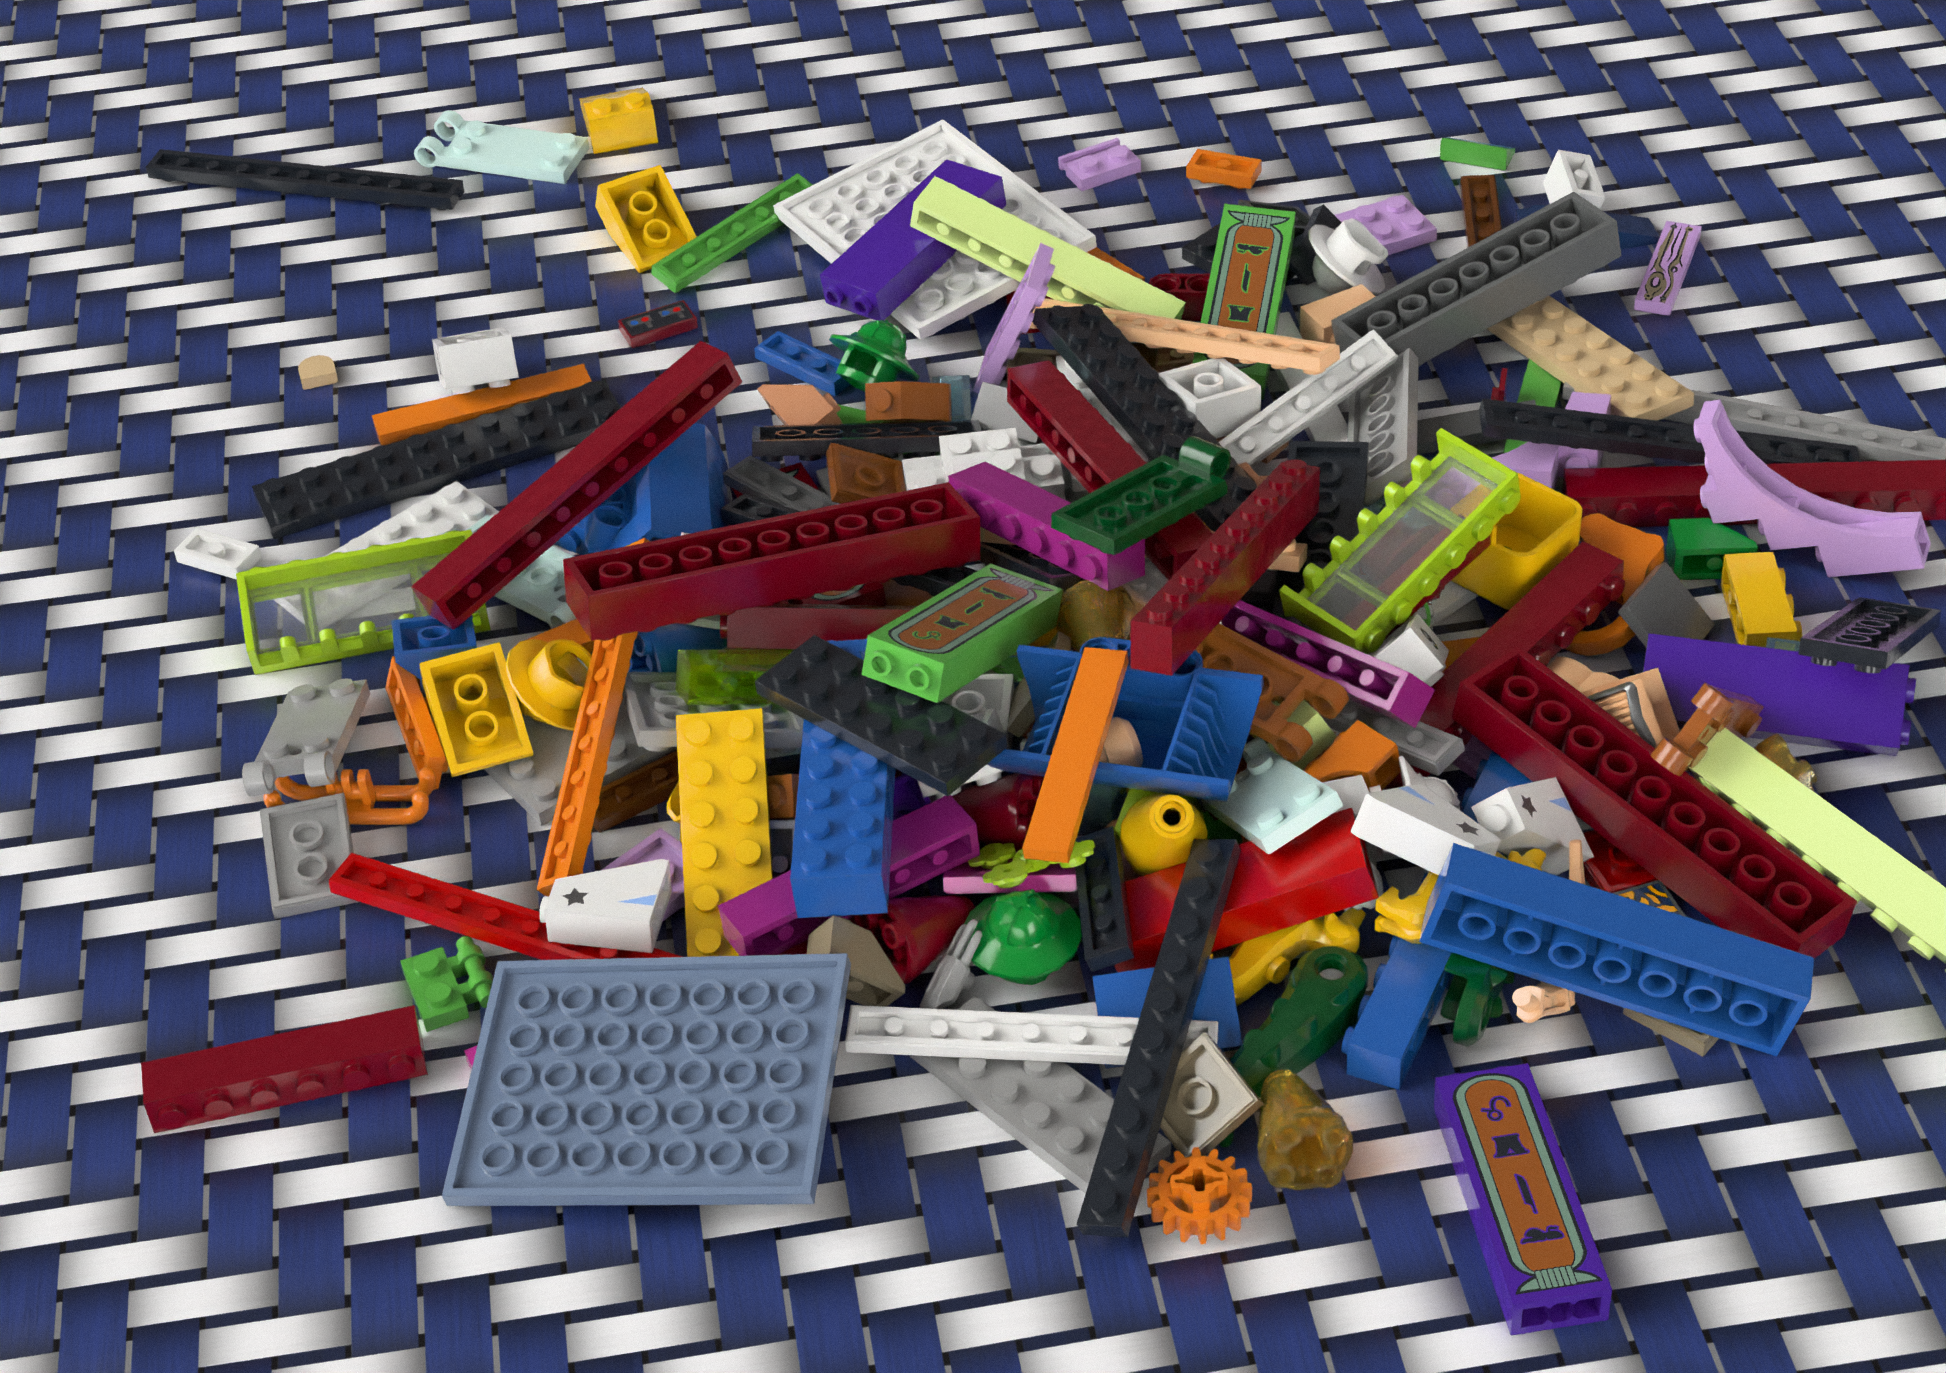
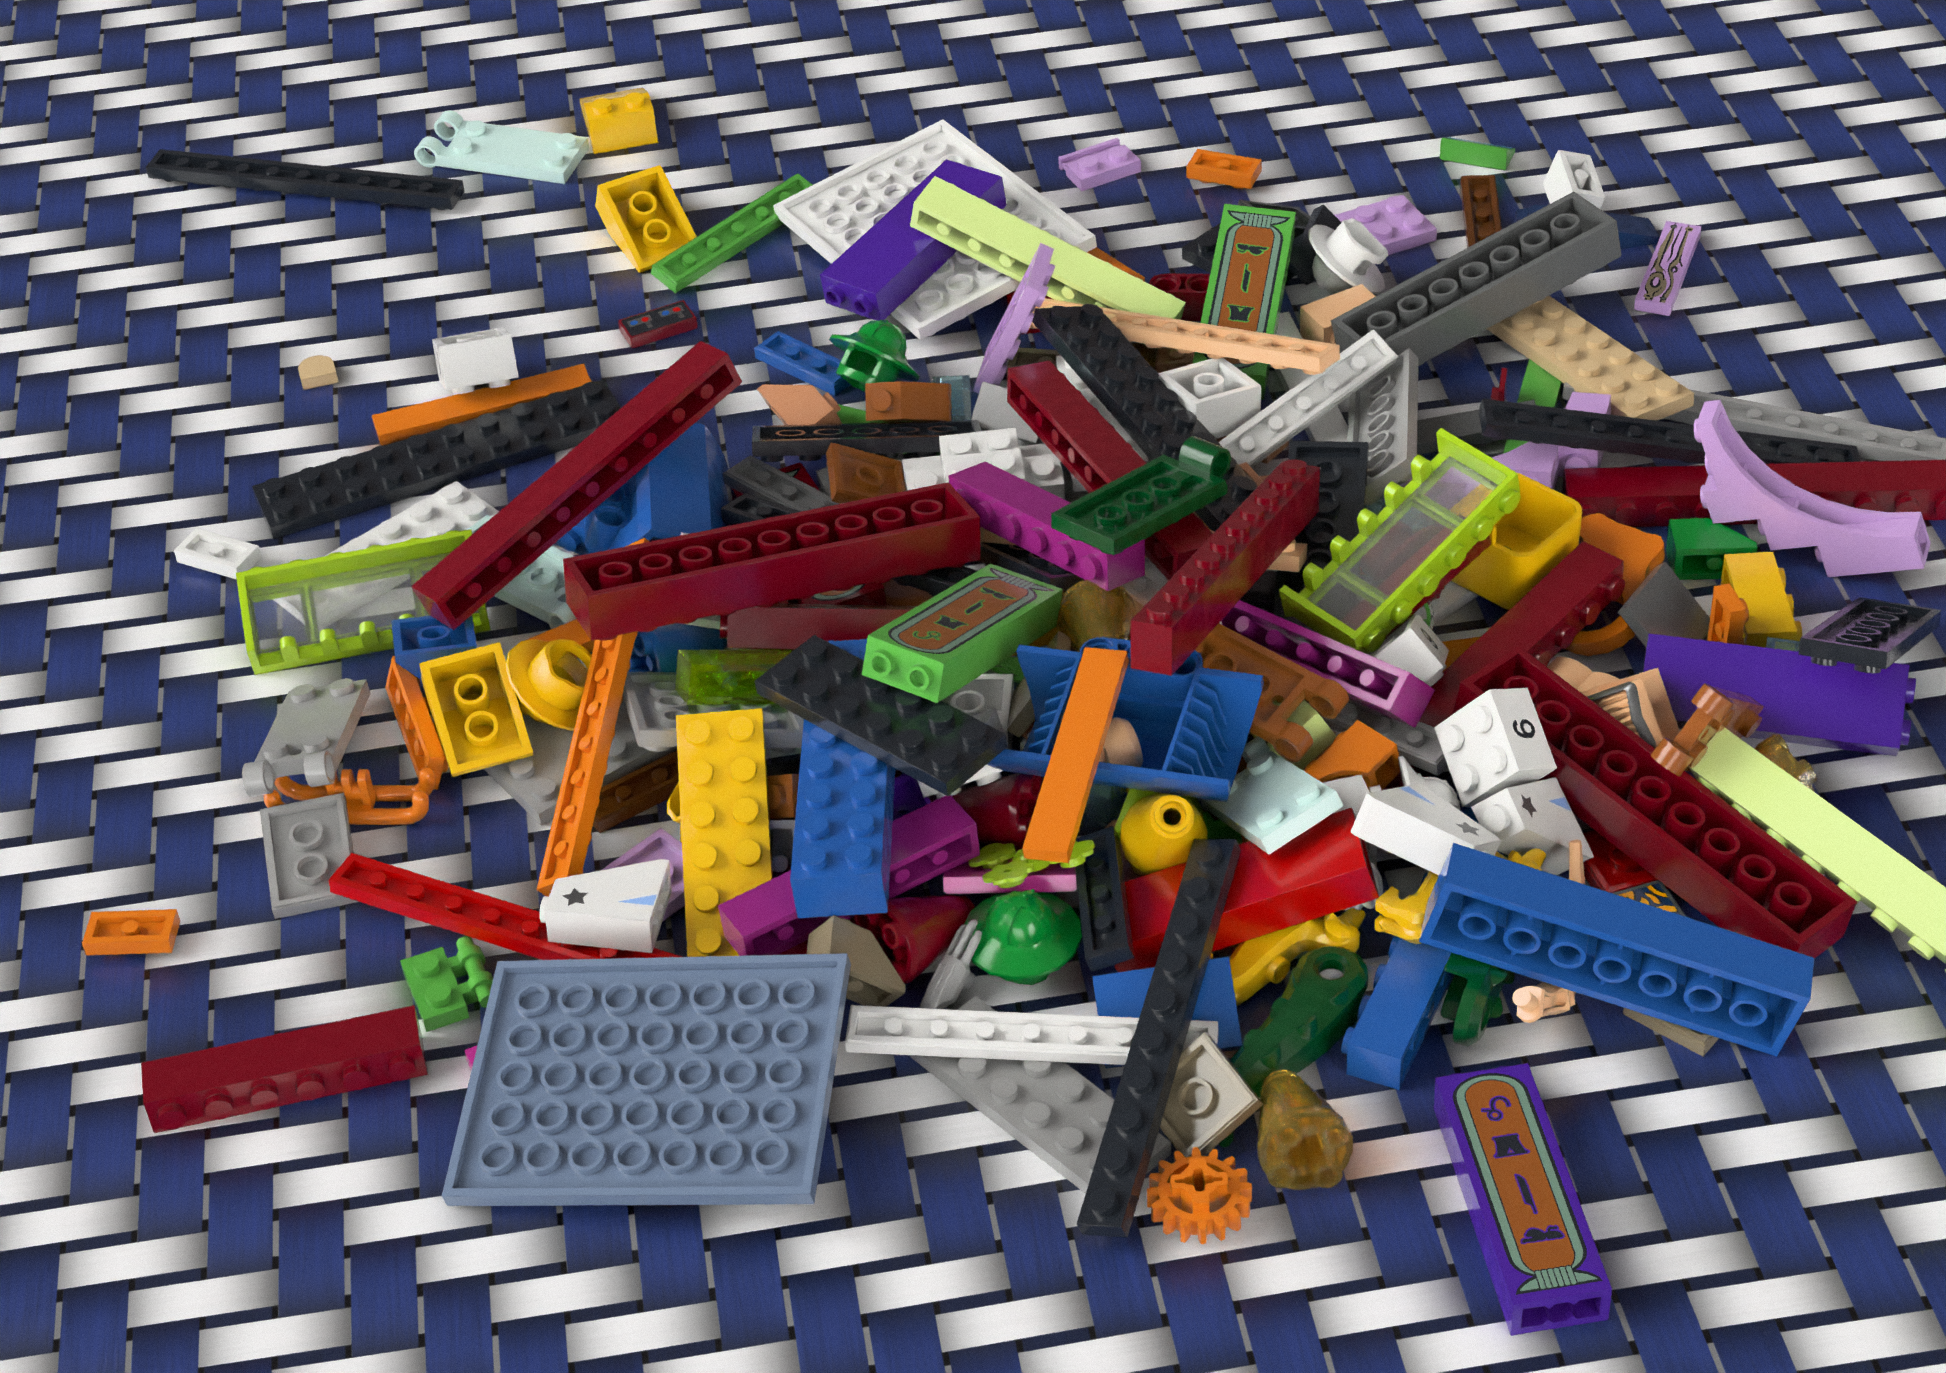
none -> orange plate [82,909,180,955]
none -> white brick [1434,688,1557,807]
none -> orange plate [1707,583,1749,645]

